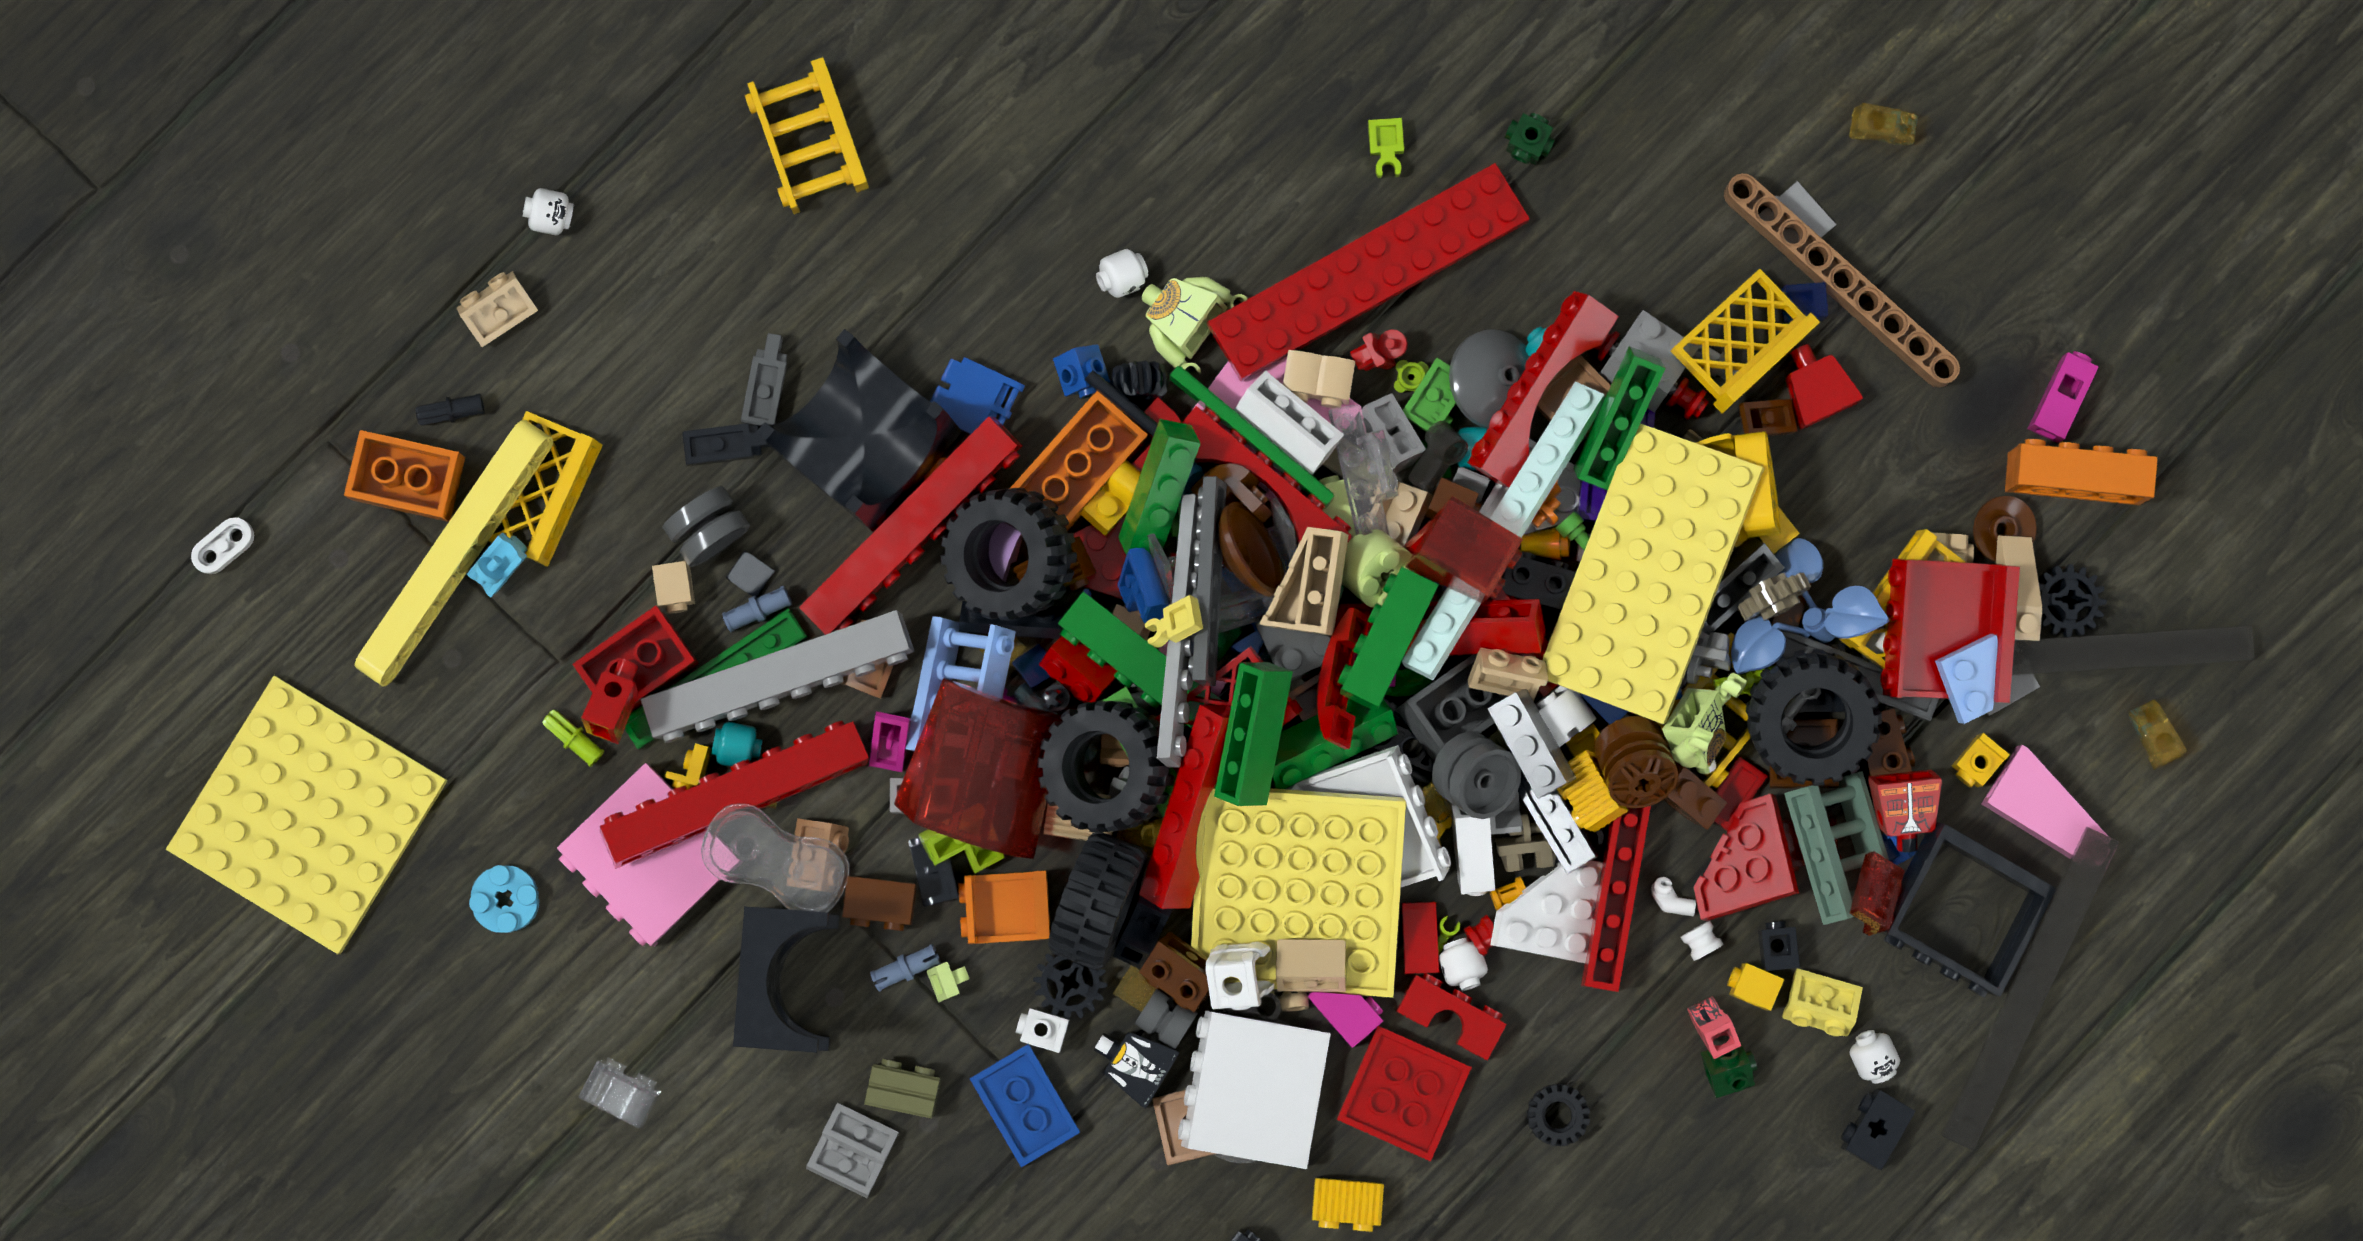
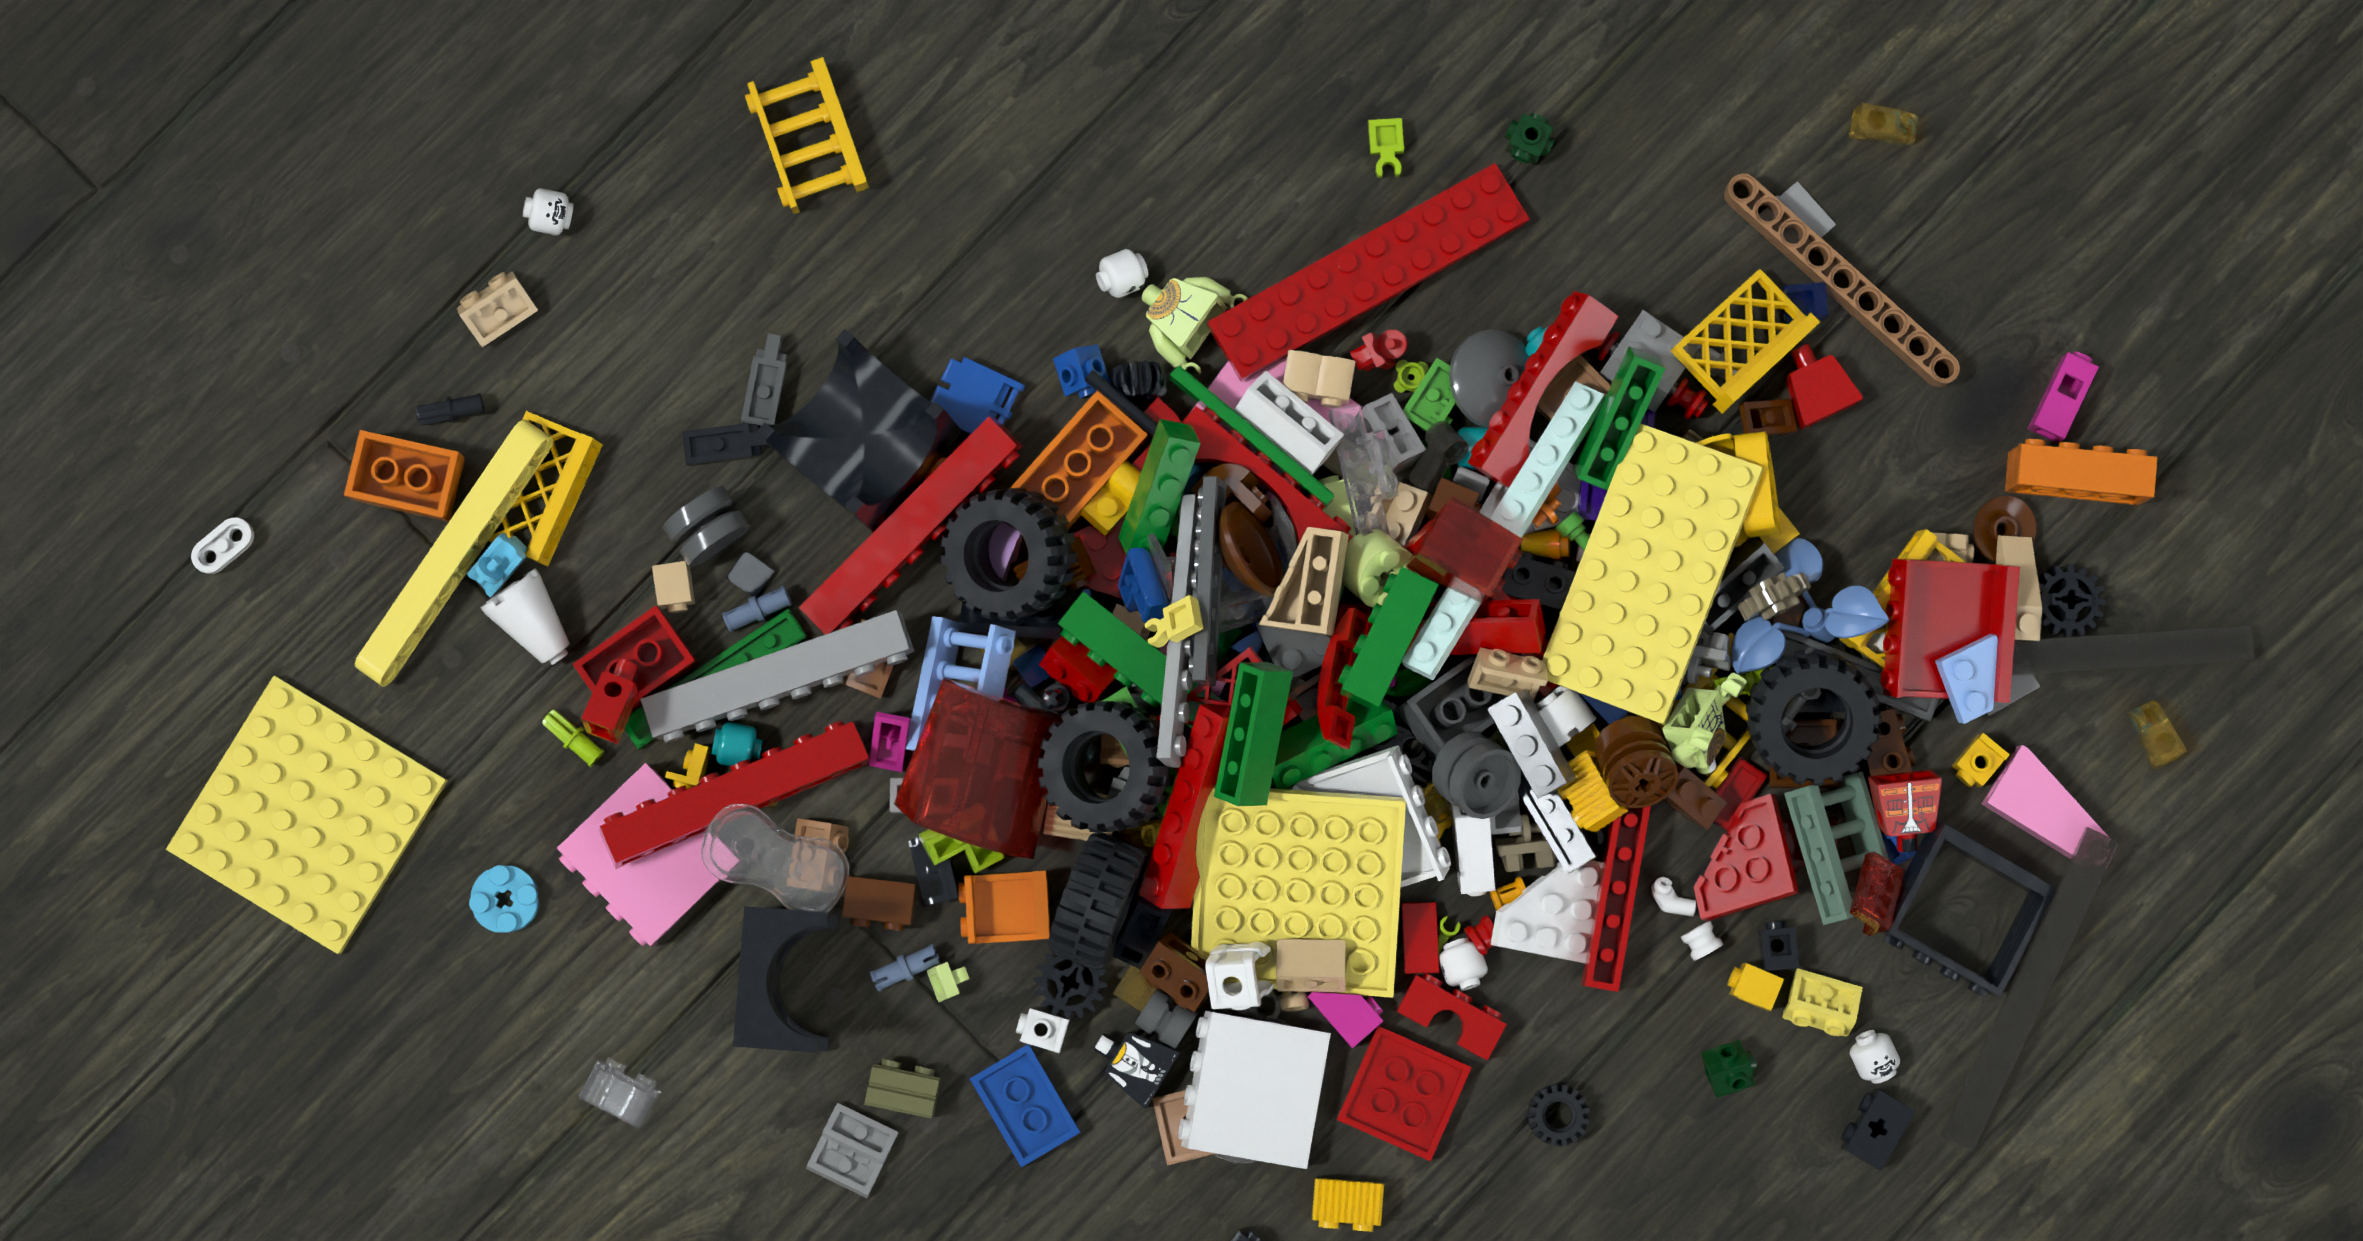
coral leg [1687,996,1741,1059] -> none
none -> white cone [480,568,570,665]

